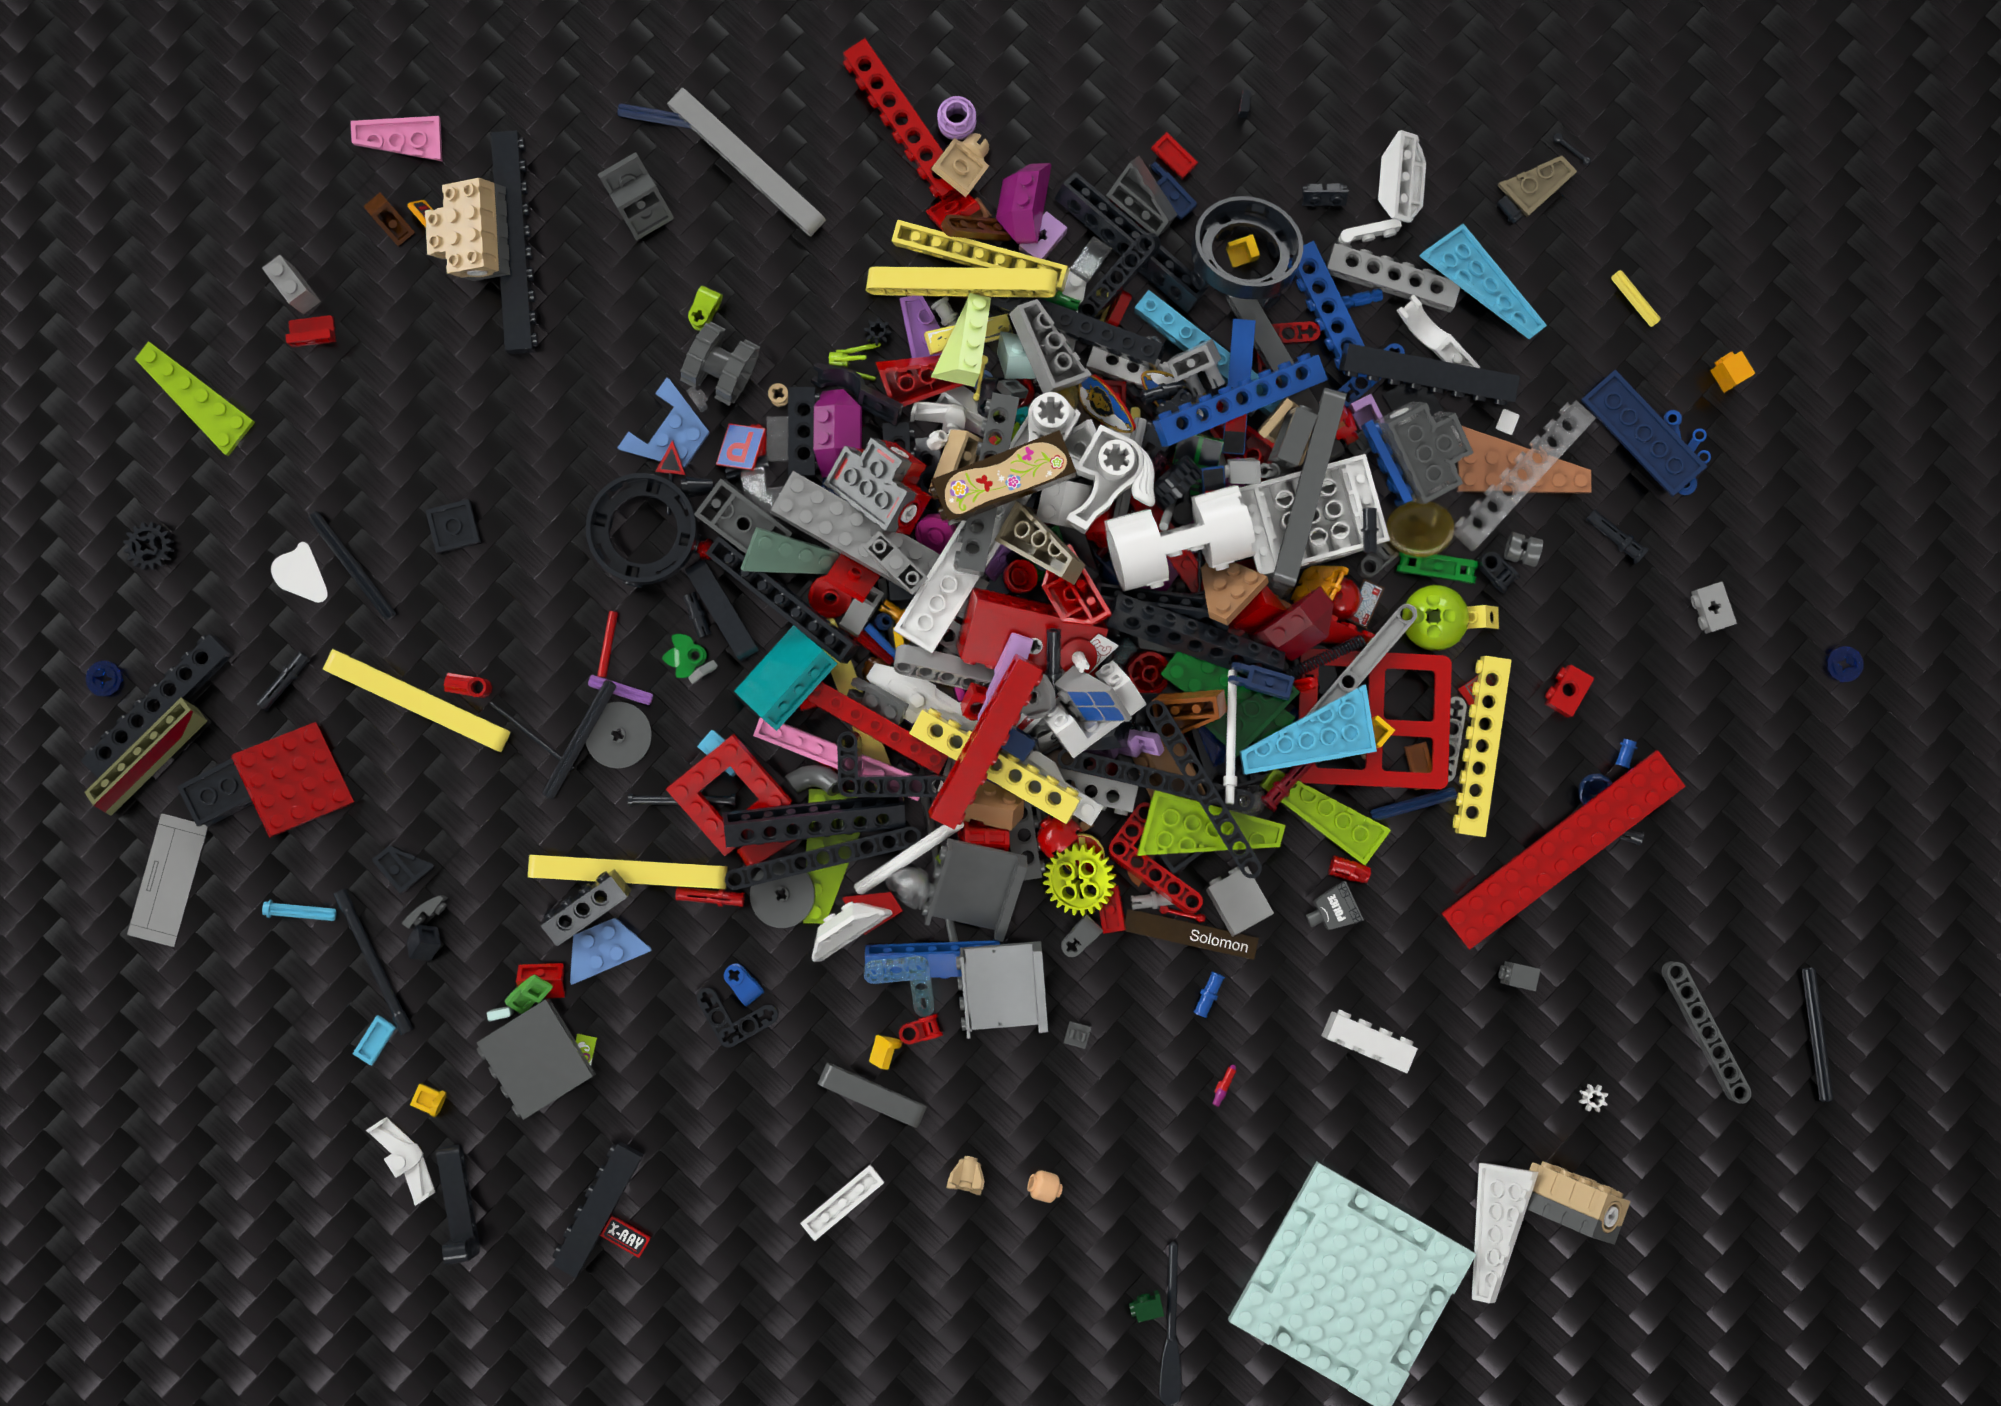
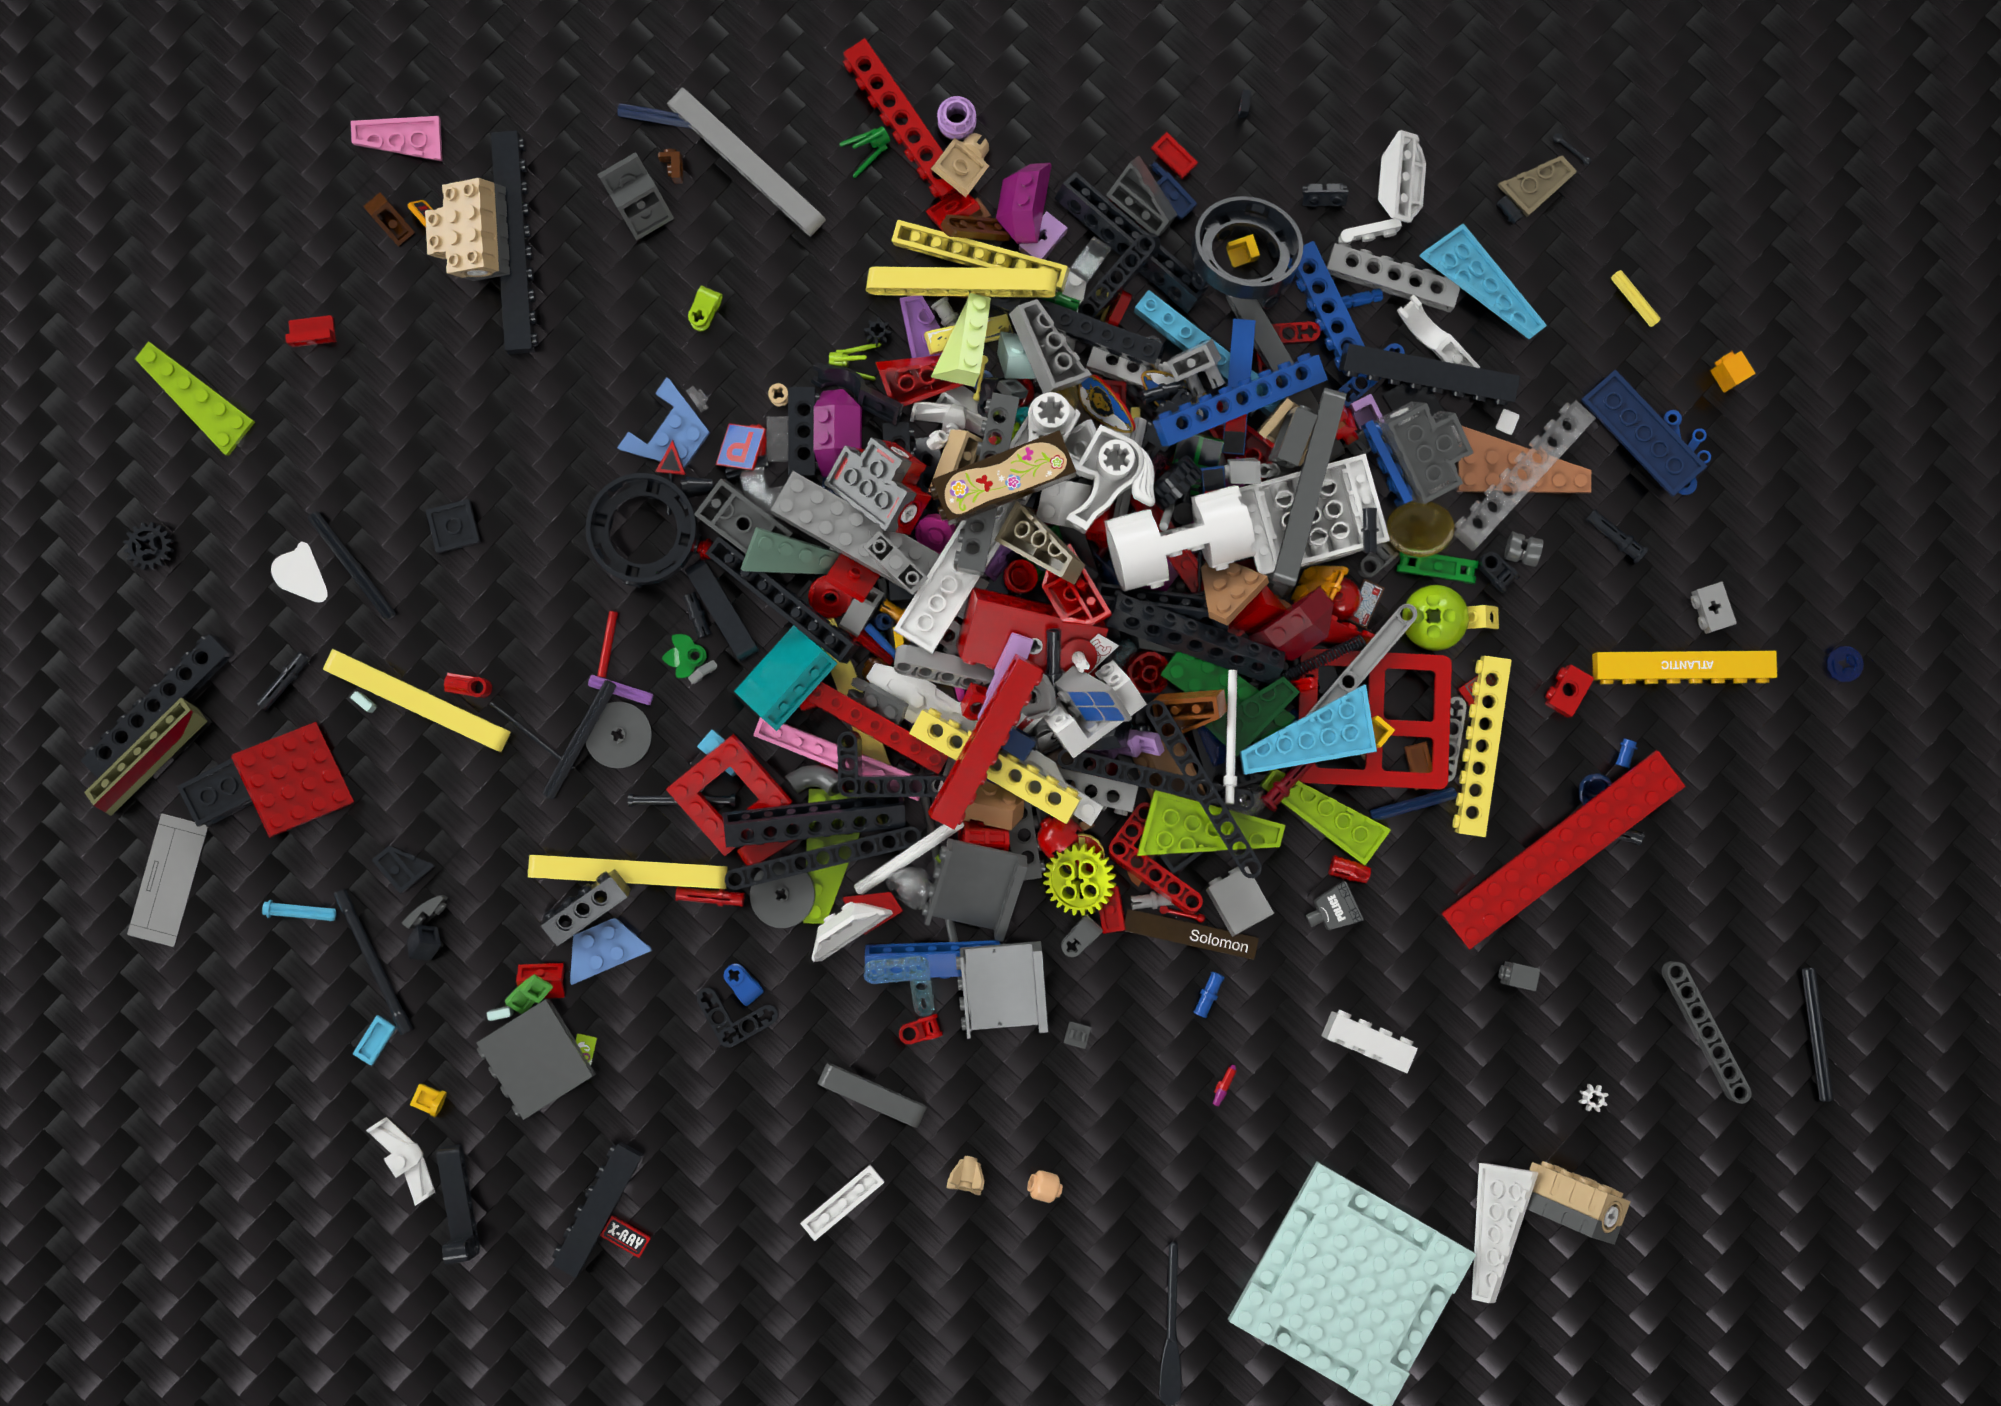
clear blue gear [86,661,123,696] -> none
light grey brick [262,255,321,315] -> none
dark grey piece [680,322,760,406] -> none
yellow tile [869,1035,902,1070] -> none
dark green brick [1129,1290,1164,1322] -> none
dark blue hinge [1228,662,1295,701] -> none
none -> light aqua tile [350,691,377,713]
none -> reddish brown bracket [658,149,683,184]
none -> green plant [839,126,891,178]
none -> yellow brick [1592,651,1777,685]

